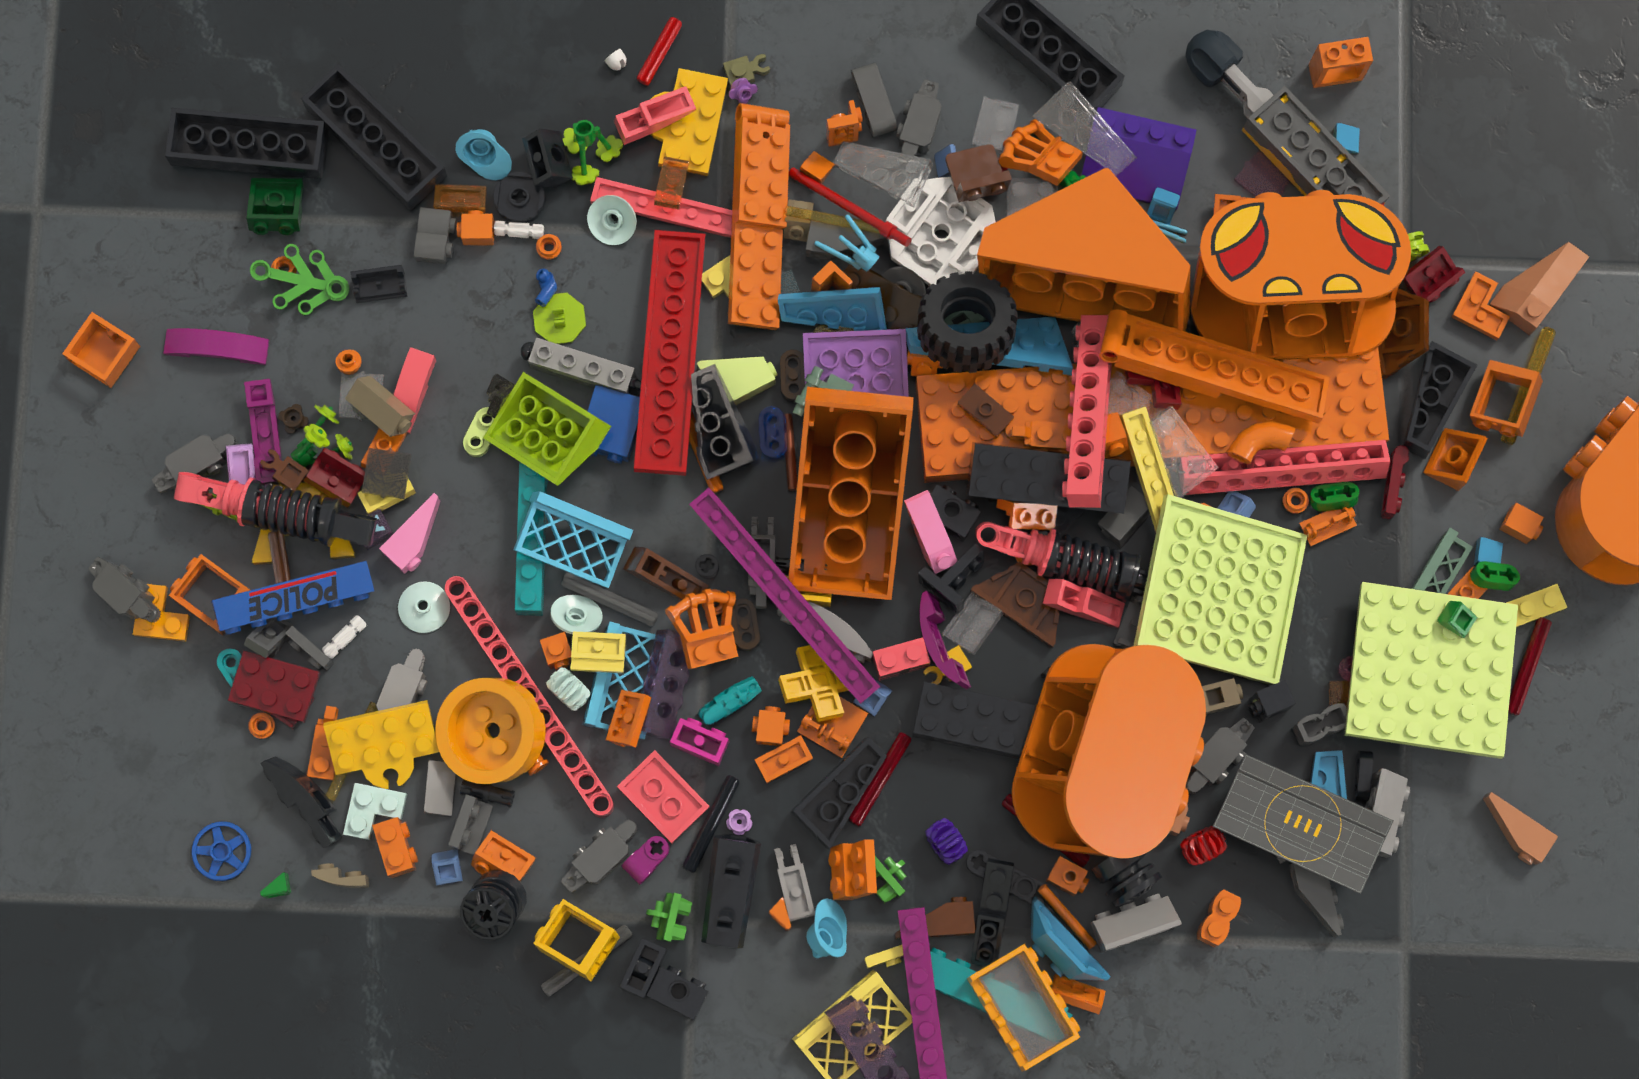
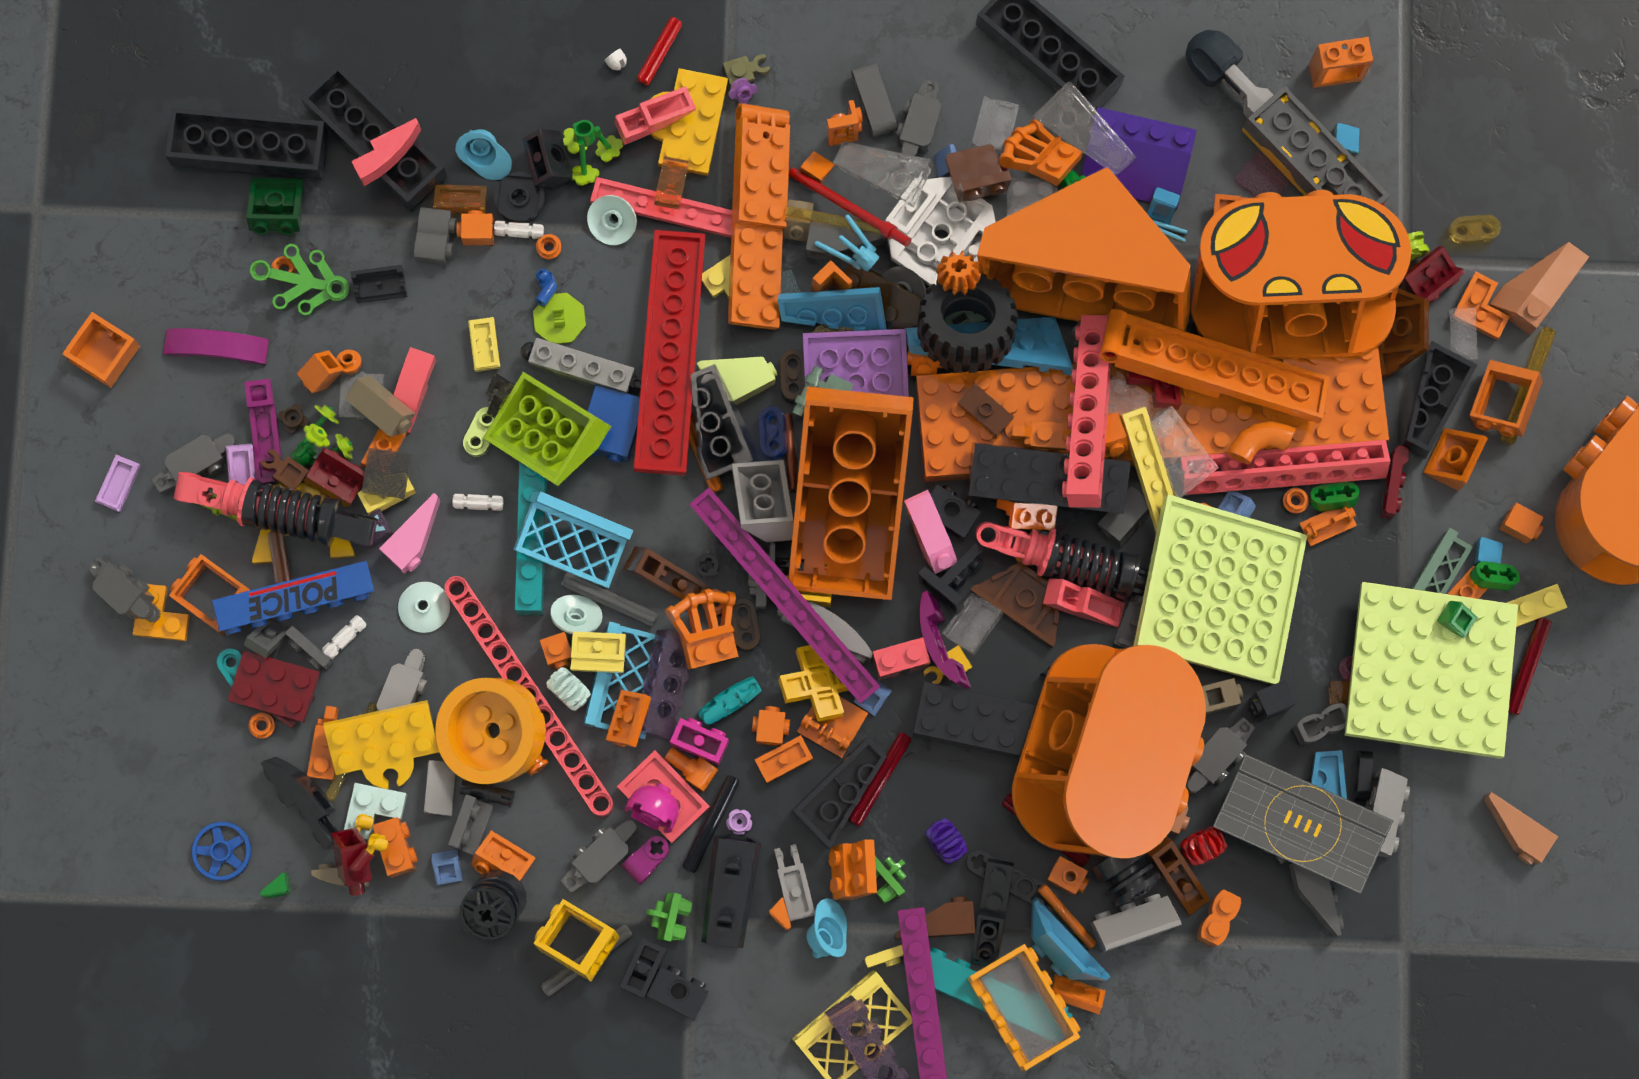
none -> lavender tile [95,455,141,512]
none -> orange brick [297,350,344,393]
none -> dark red torso [330,814,388,896]
none -> coral slope [352,118,421,186]
none -> white axle [452,494,504,511]
none -> light yellow plate [468,317,501,372]
none -> dark pink cylinder [624,783,679,833]
none -> orange pin [664,747,718,792]
none -> light grey slope [732,460,793,542]
none -> orange gear [936,250,981,296]
none -> reddish brown slope [1145,836,1210,915]
none -> clear yellow plate [1449,214,1501,244]
none -> clear plate [1449,307,1478,360]

